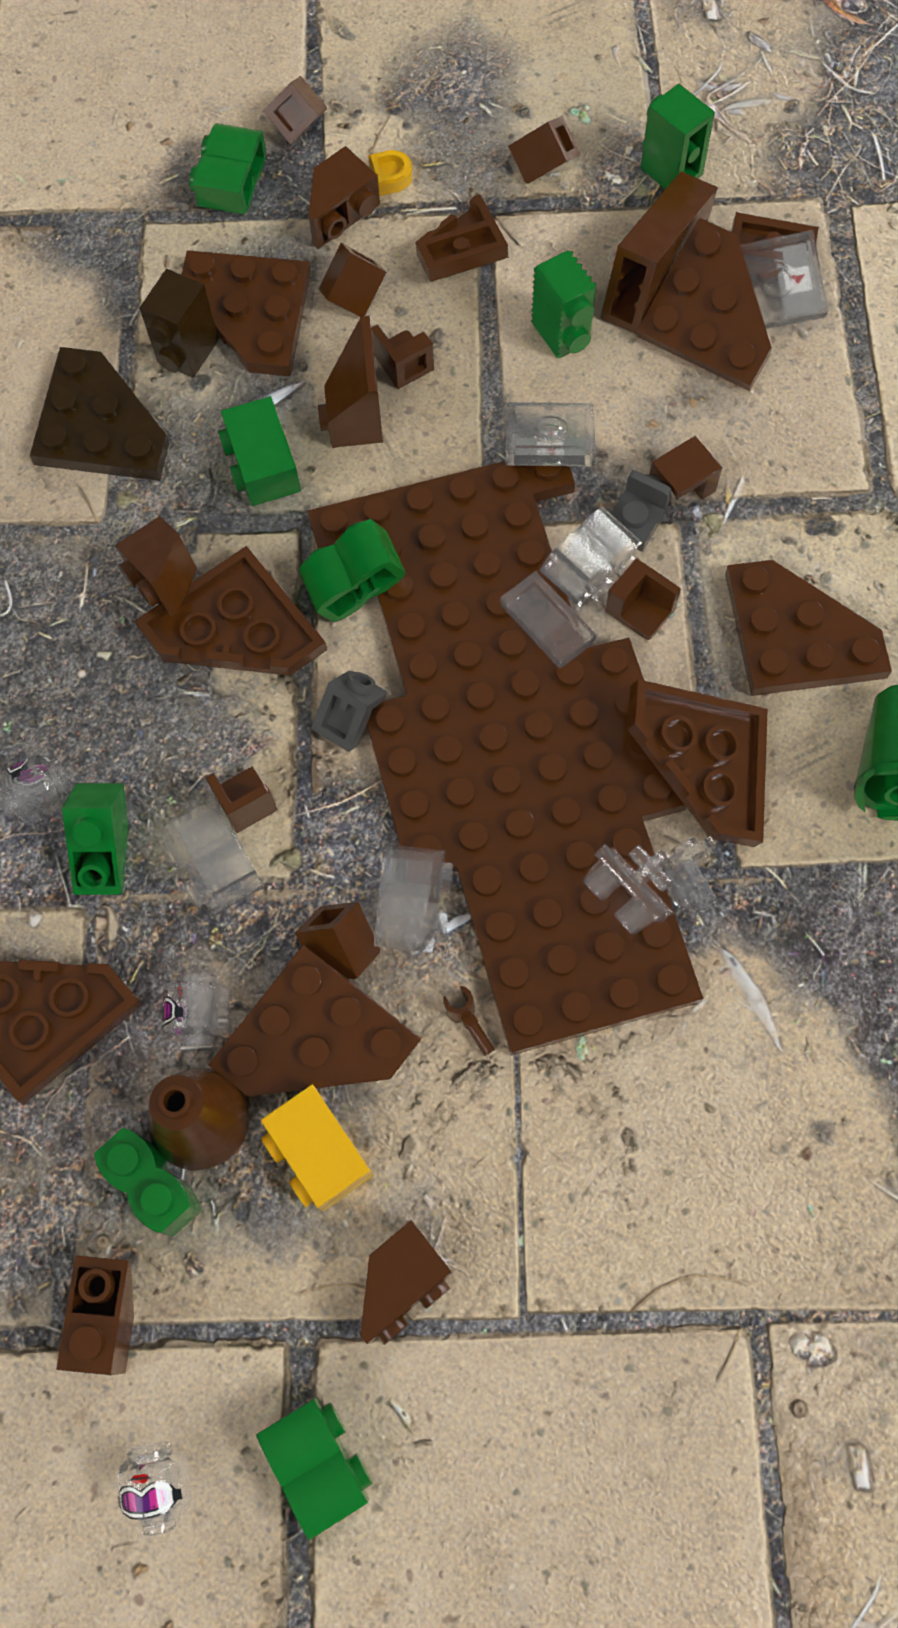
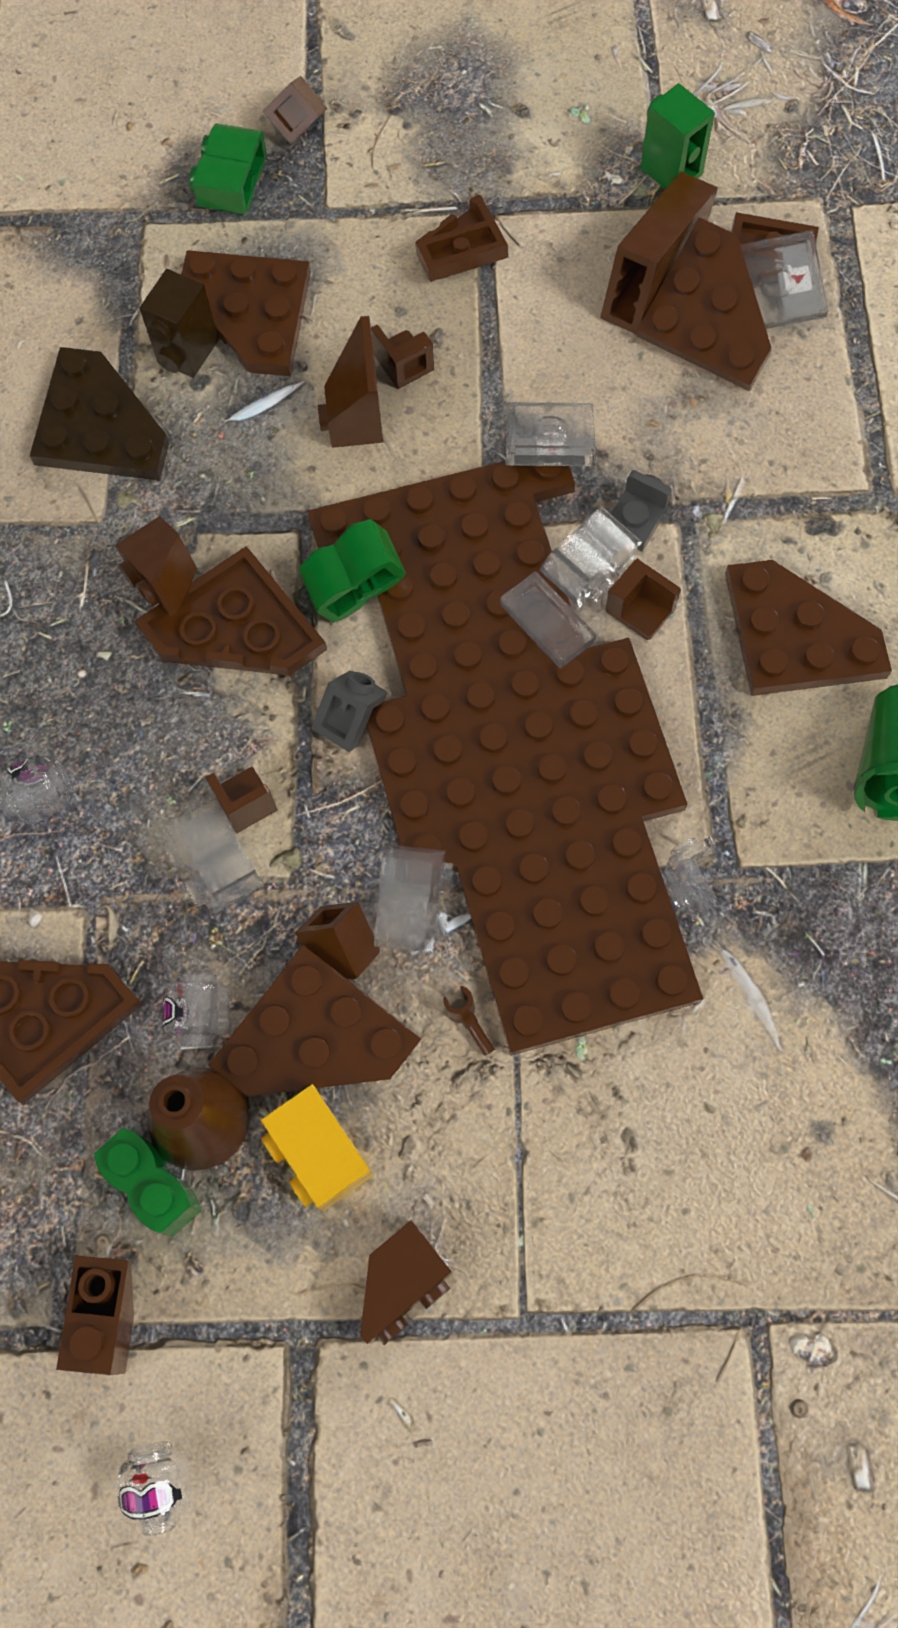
green slope [62,783,129,895] -> none
green brick [218,396,301,507] -> none
green brick [256,1397,373,1540] -> none
reddish brown slope [308,146,380,249] -> none
reddish brown panel [319,243,387,317] -> none
yellow tile [367,150,413,196] -> none
reddish brown panel [508,116,581,184] -> none
green brick [531,250,596,358] -> none
clear hips [583,844,674,934] -> none
reddish brown plate [627,679,768,847] -> none
reddish brown panel [650,436,723,500] -> none

